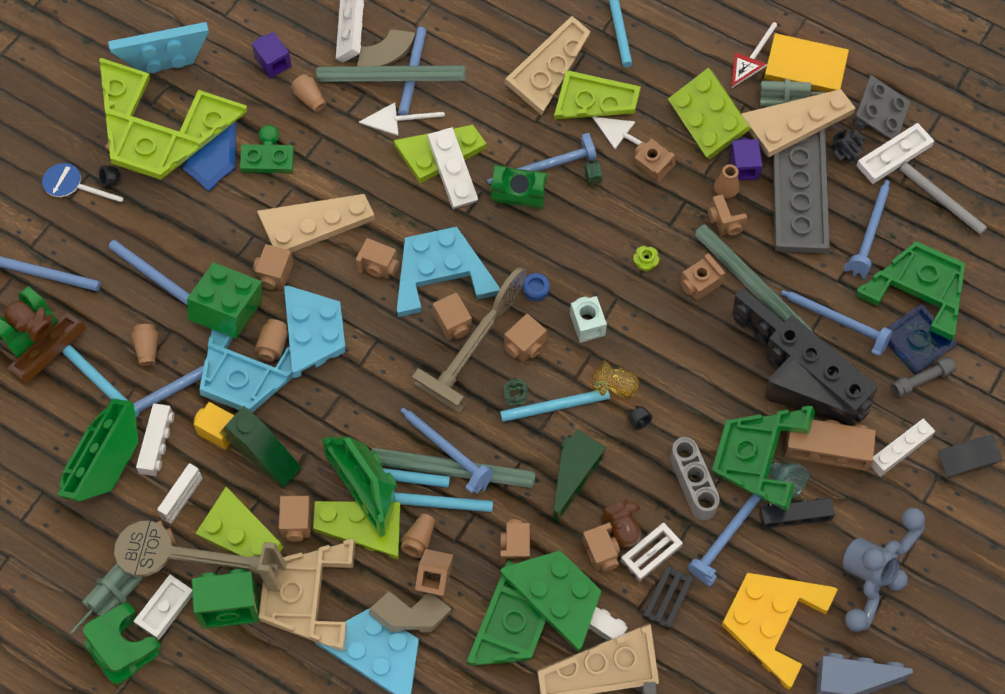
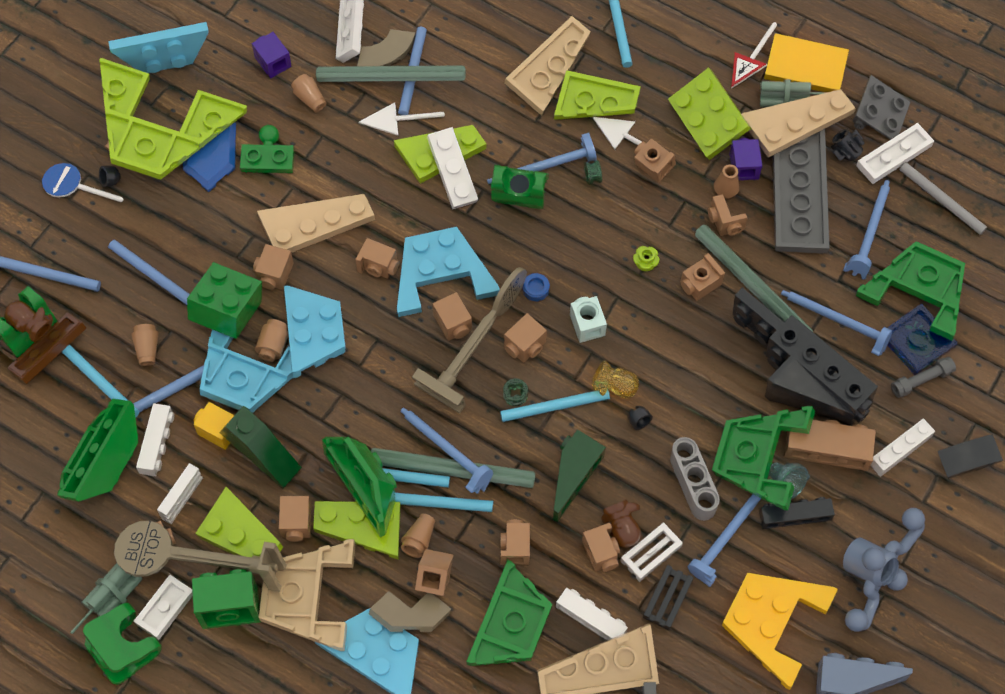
green wing [500,551,601,653] -> none

